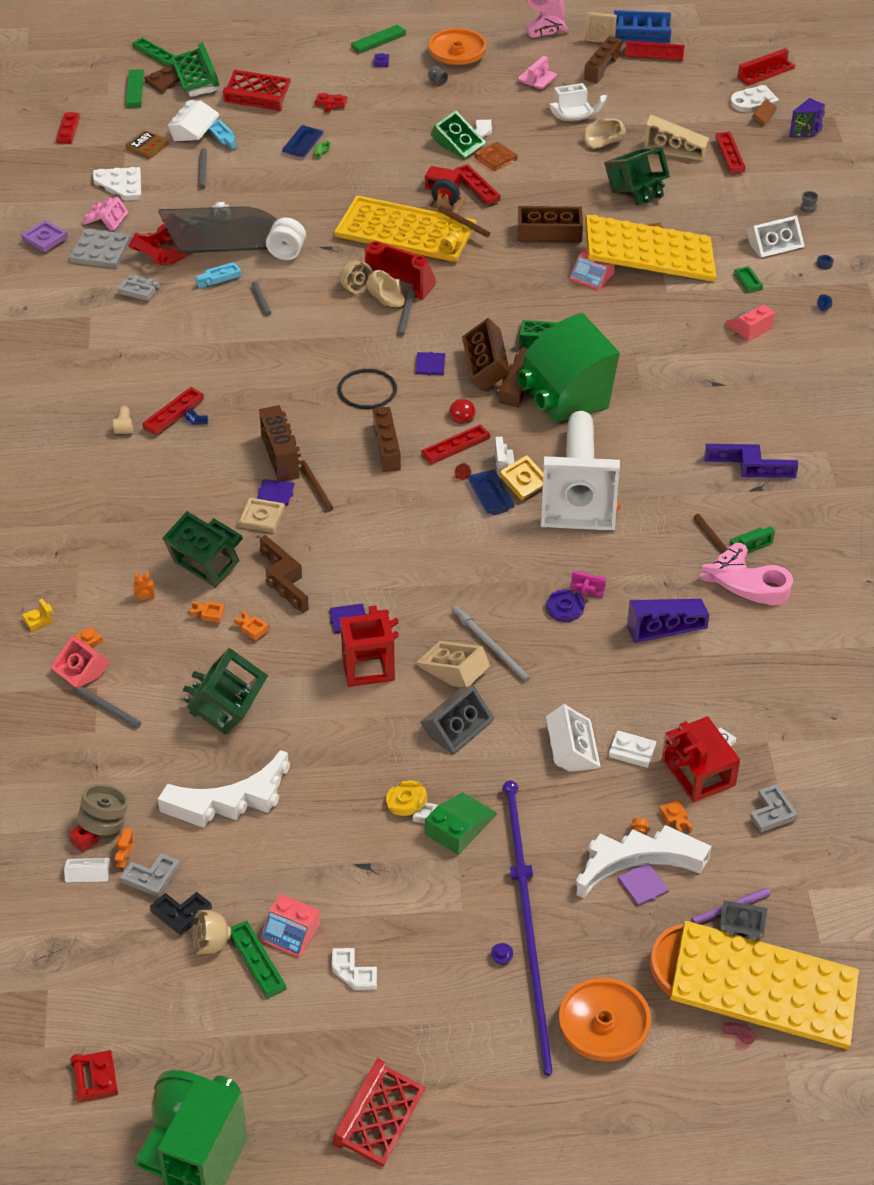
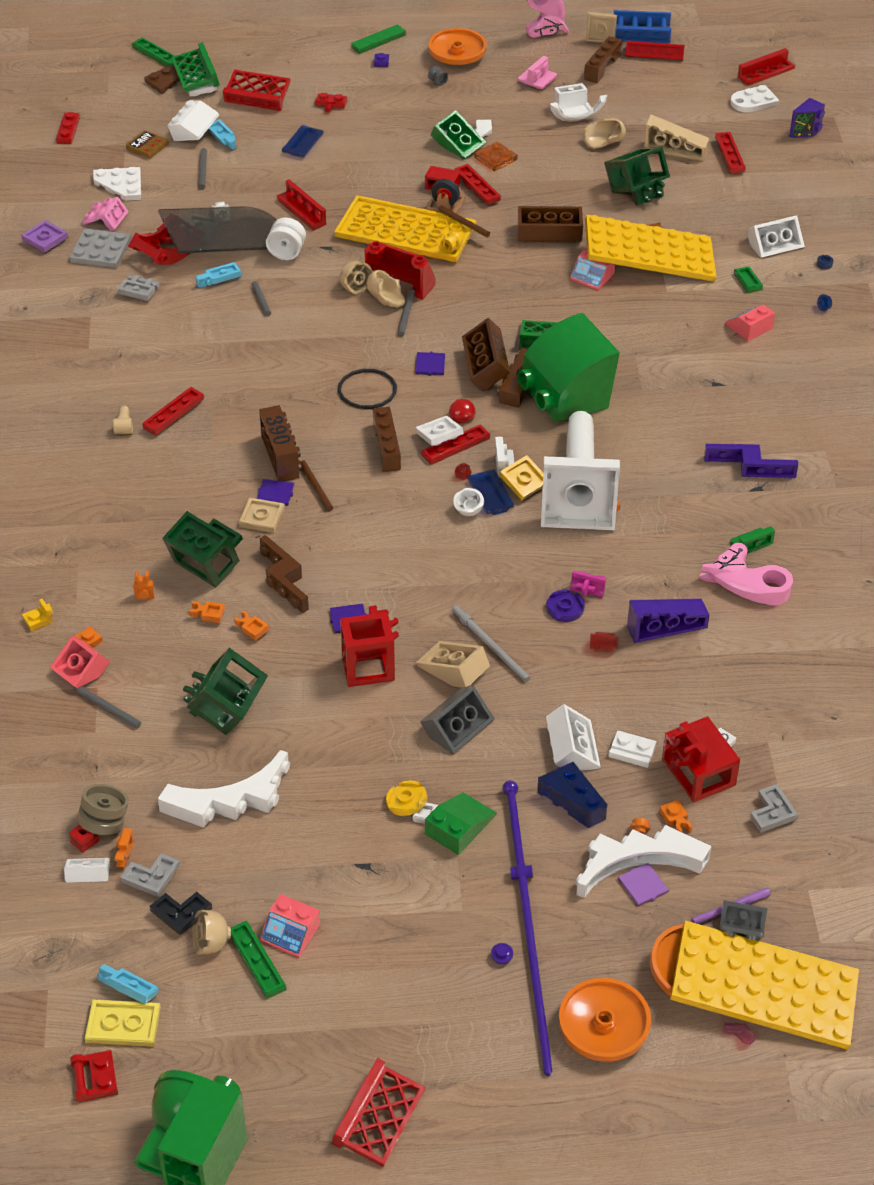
green tile [126,69,144,108] -> none
clear blue arm [184,409,208,425] -> none
bright green arm [314,140,331,159] -> none
white tile [332,948,377,990] -> none
reddish brown bar [693,514,728,554] -> none
dark orange tile [752,99,777,126] -> none
dark grey wheel [801,191,818,213] -> none
none -> light yellow tile [85,1000,161,1047]
none -> medium azure hinge [97,964,159,1004]
none -> red fence [277,179,326,231]
none -> white plate [415,415,464,446]
none -> white helmet [453,488,484,516]
none -> clear blue wedge [537,762,608,828]
none -> clear red brick [590,632,619,652]

